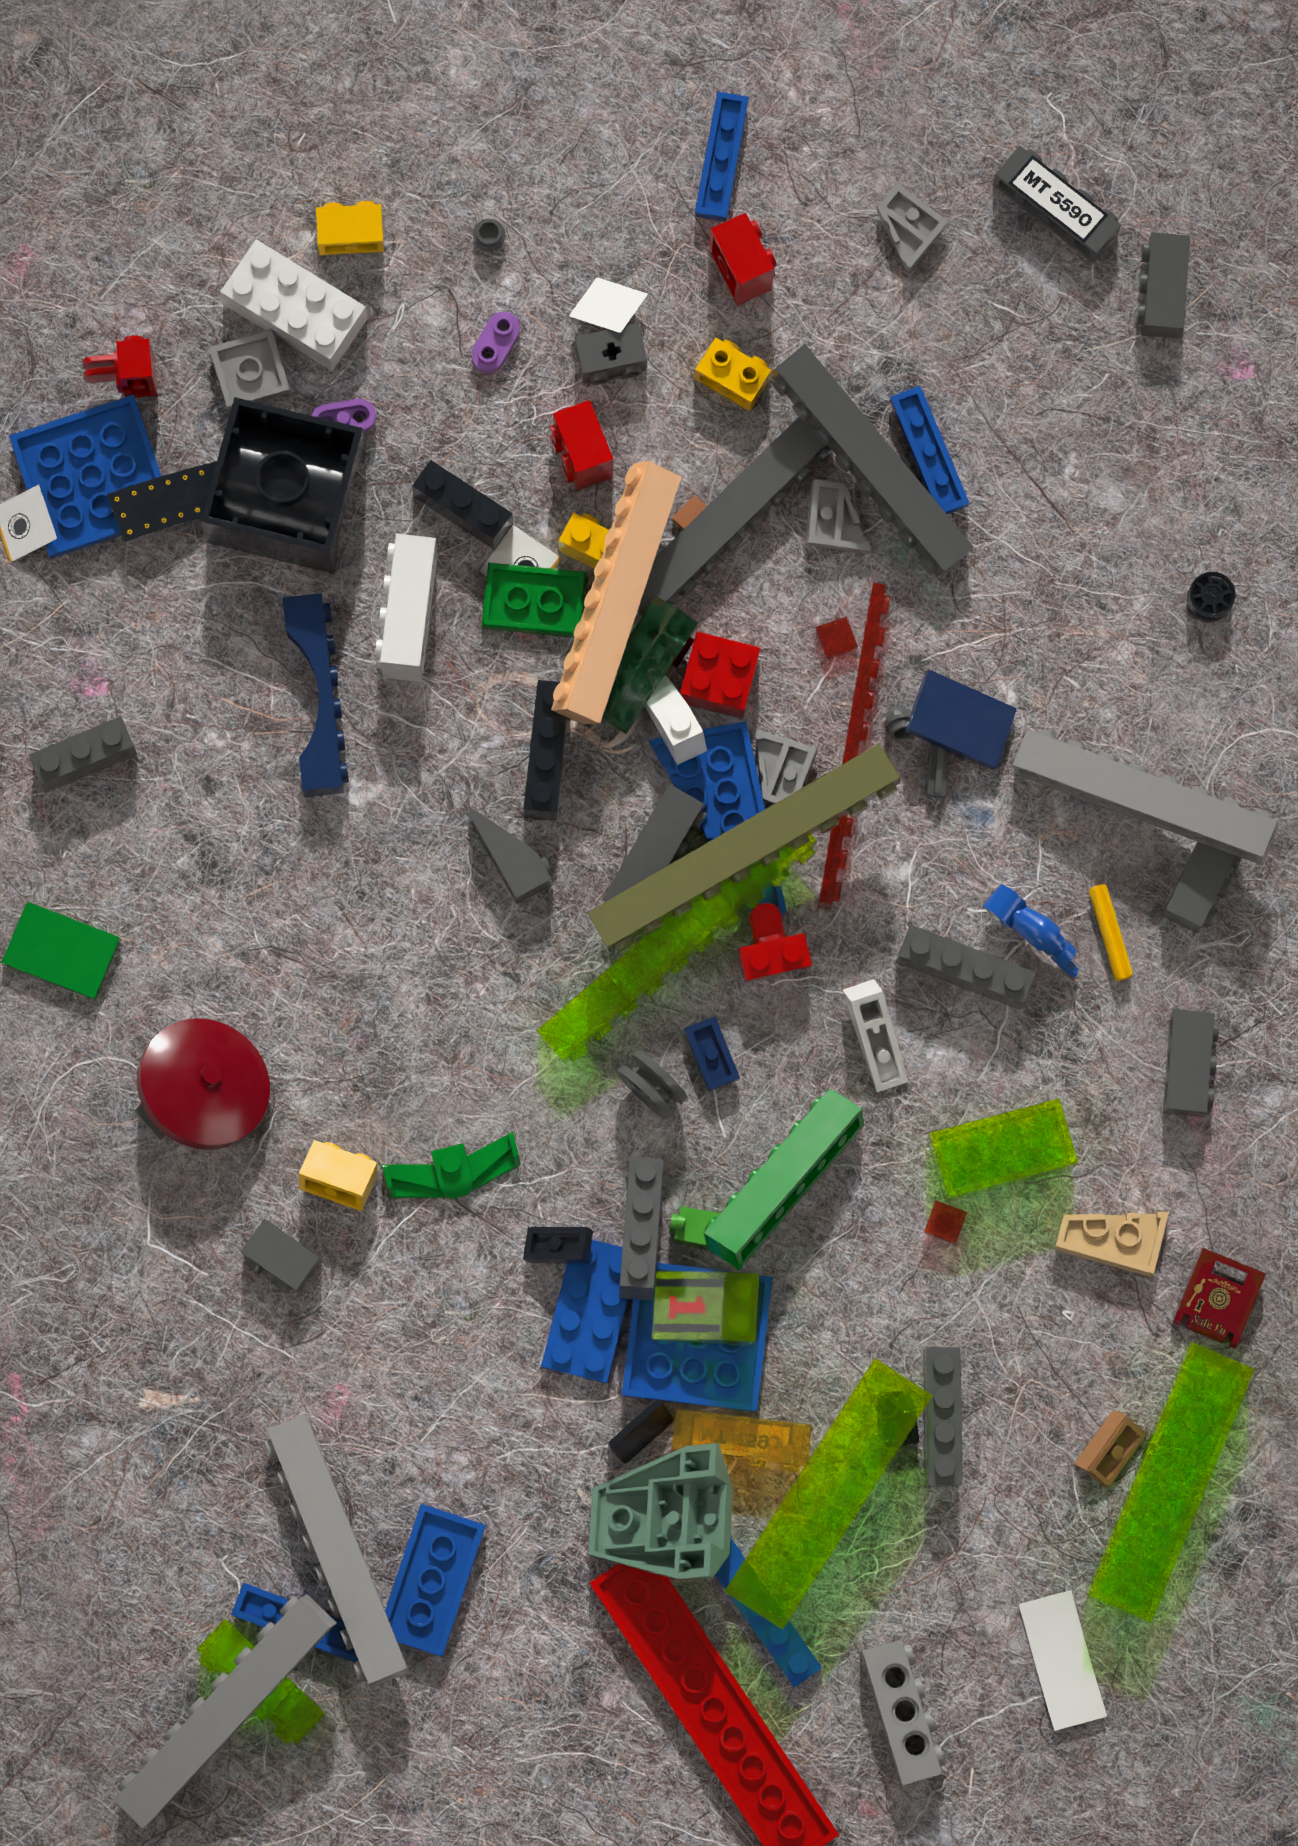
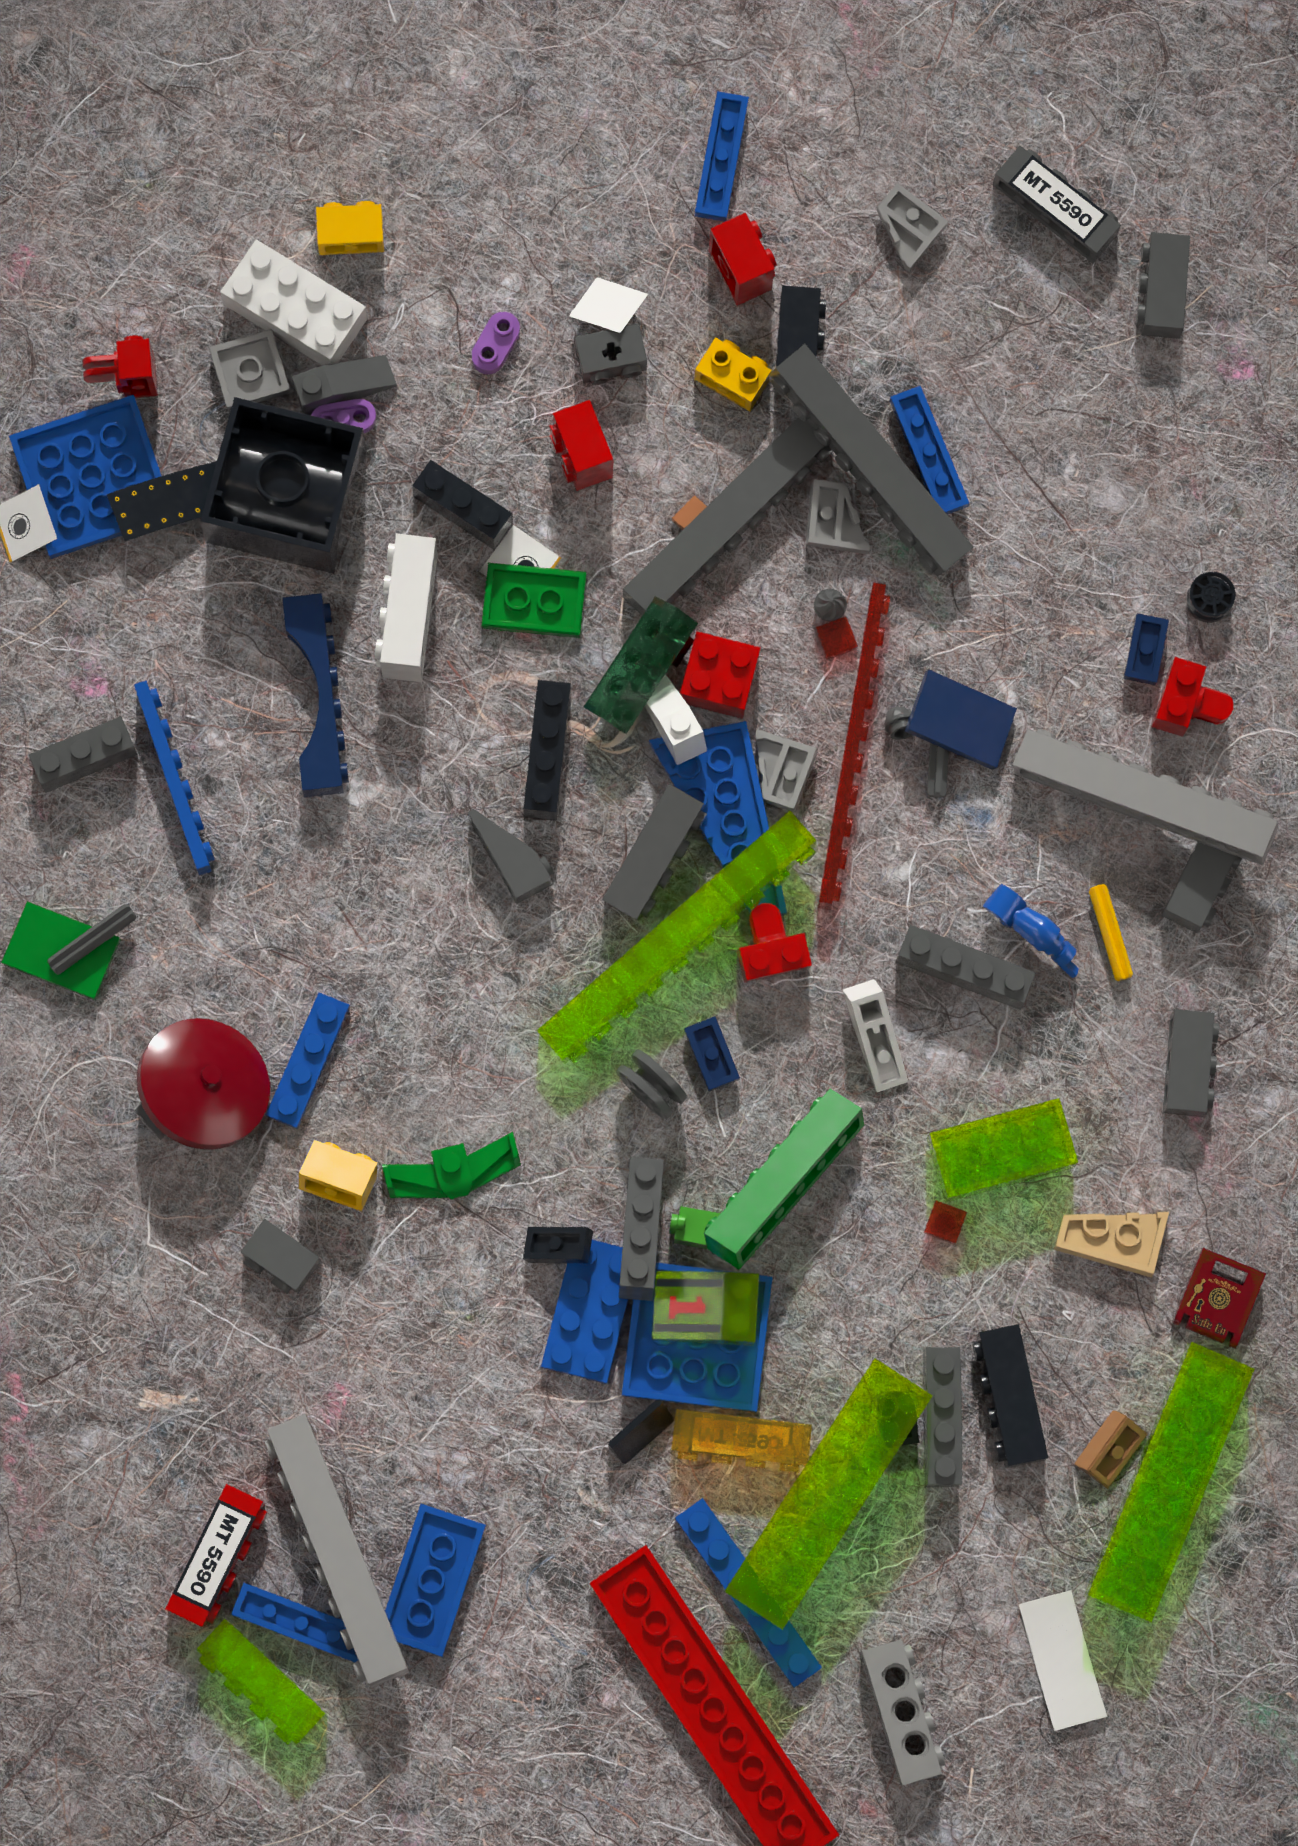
light grey brick [114,1594,336,1829] -> none
dark grey plate [473,219,505,251] -> none
light nougat brick [551,461,681,724] -> none
yellow brick [558,512,609,569] -> none
olive brick [587,743,900,952] -> none
sand green wedge [588,1443,733,1581] -> none
none -> dark grey axle [47,904,136,975]
none -> blue plate [134,680,215,876]
none -> brick [165,1484,267,1628]
none -> blue plate [266,992,350,1129]
none -> dark grey slope [292,355,397,415]
none -> black brick [774,285,826,389]
none -> dark grey plate [814,589,847,622]
none -> black brick [972,1324,1048,1469]
none -> dark blue plate [1123,613,1169,685]
none -> red brick [1152,657,1234,737]

